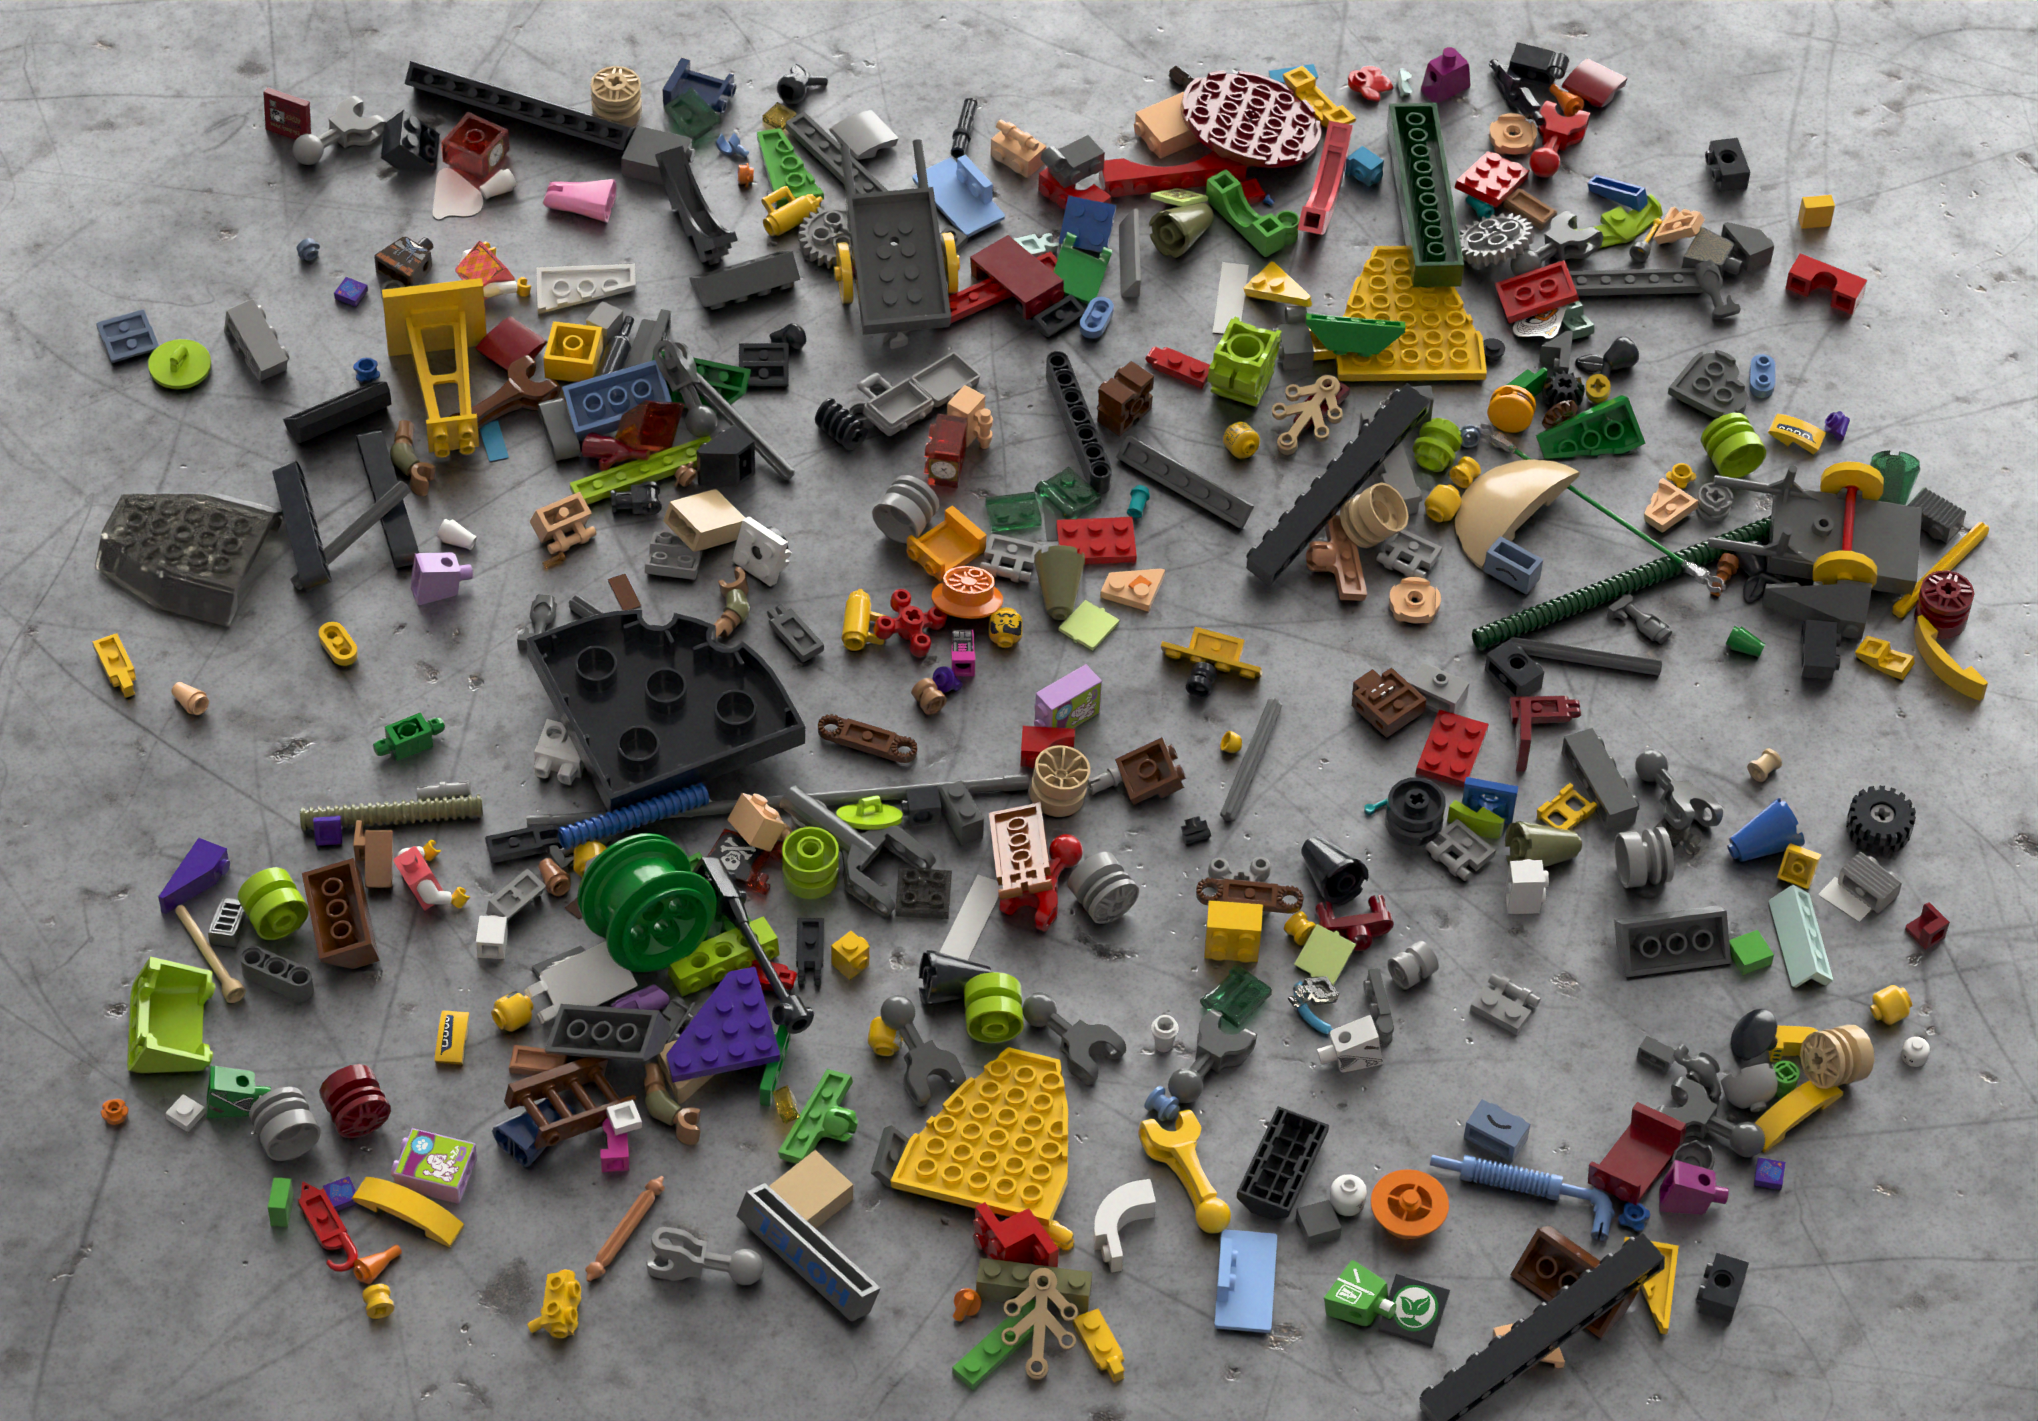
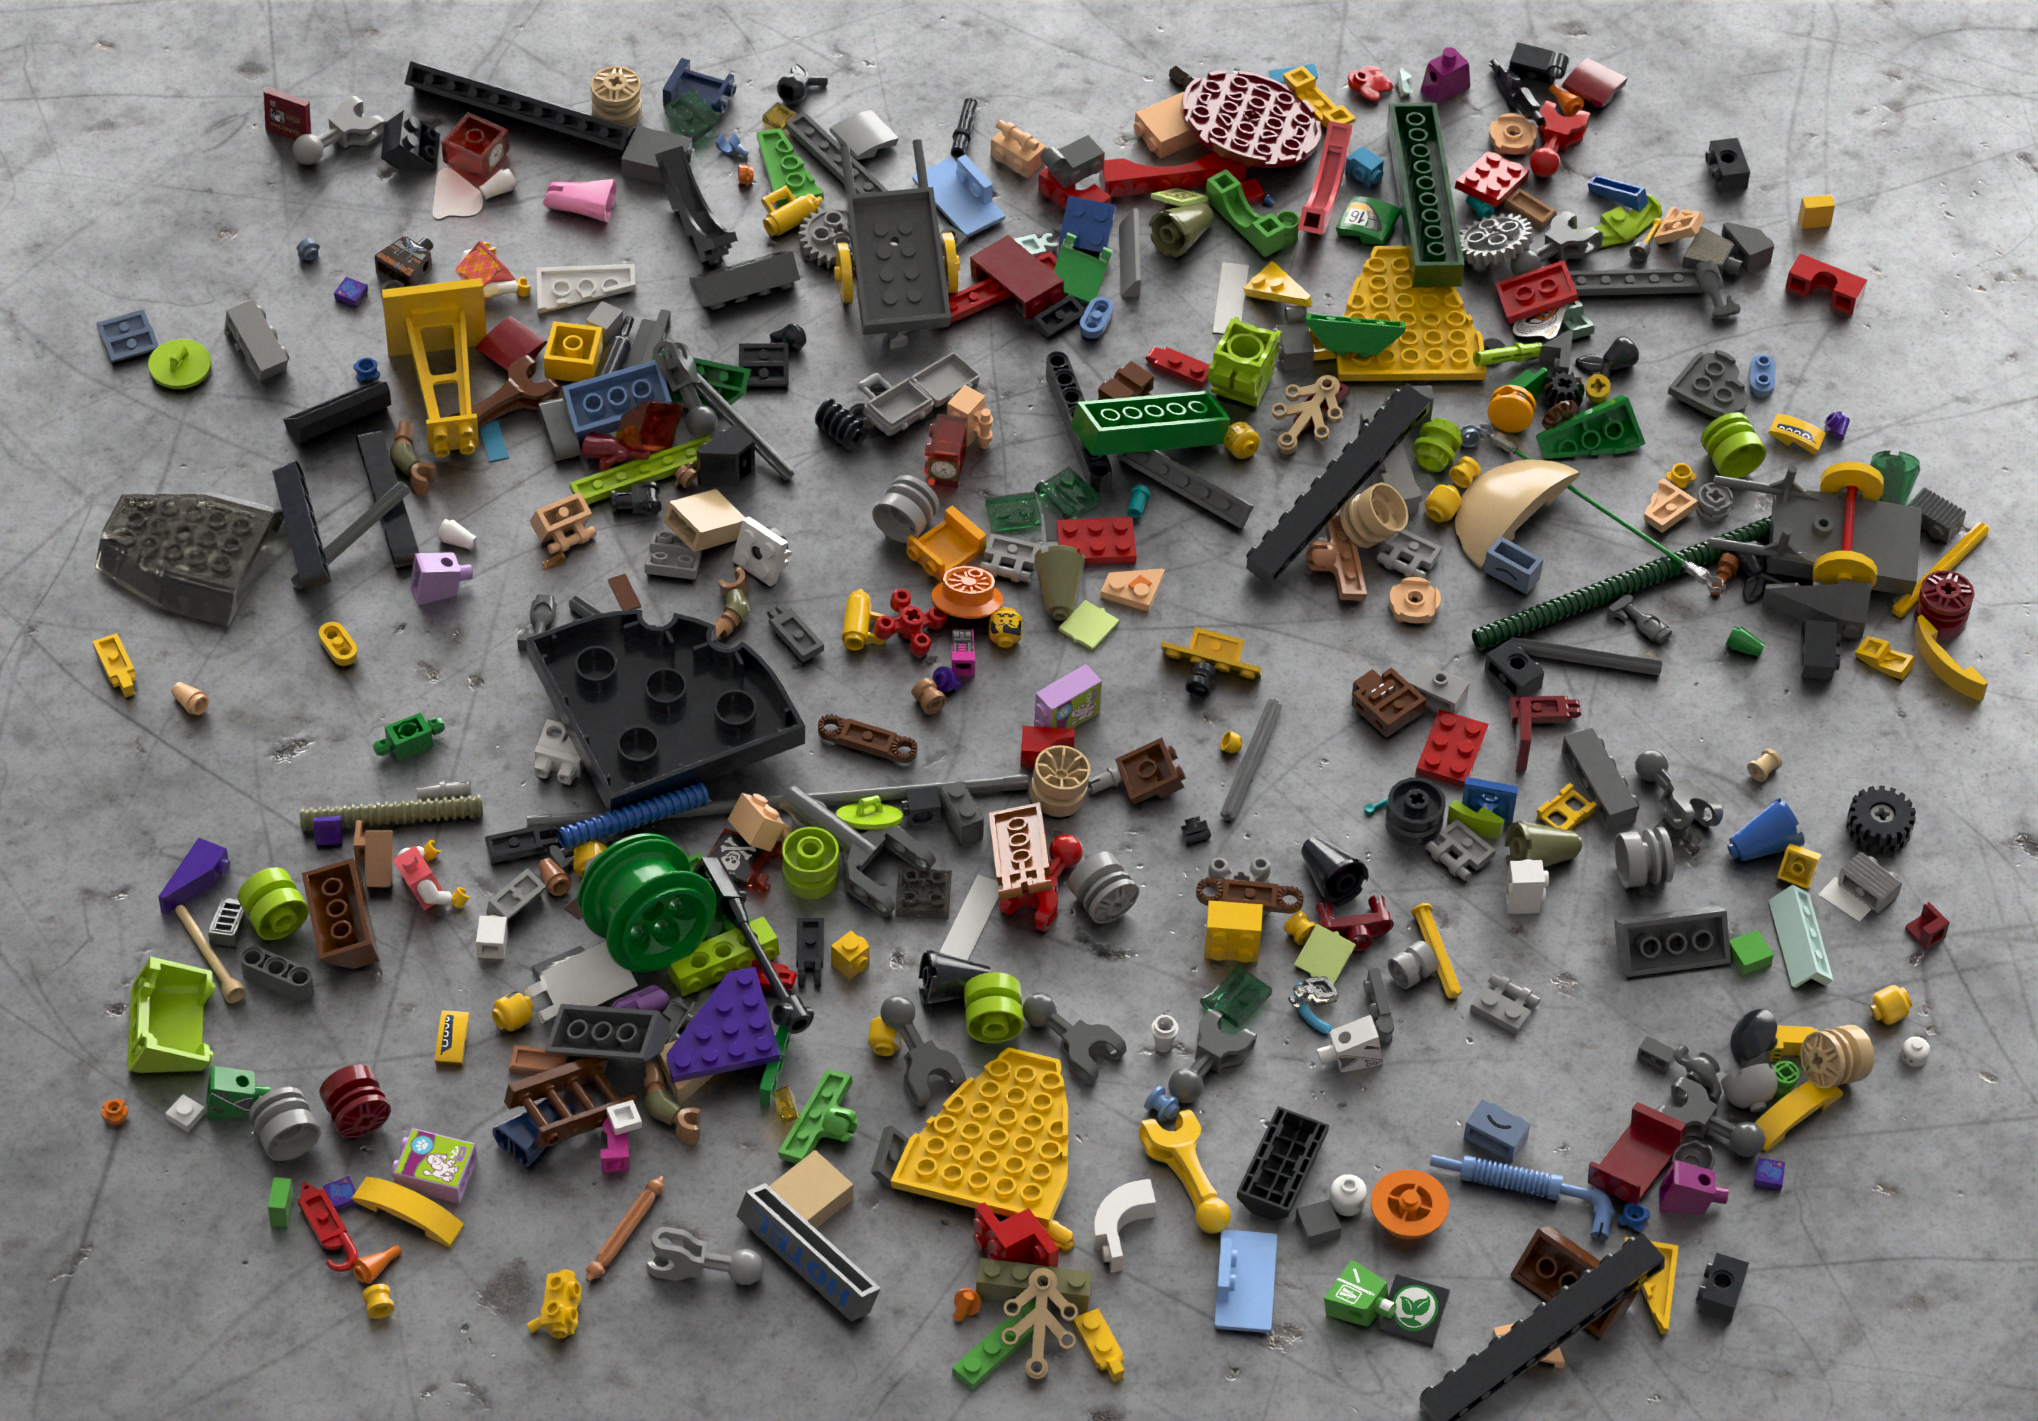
none -> green brick [1071,391,1231,456]
none -> green slope [1336,196,1401,244]
none -> yellow axle [1411,903,1462,999]
none -> lime pin [1473,342,1542,367]

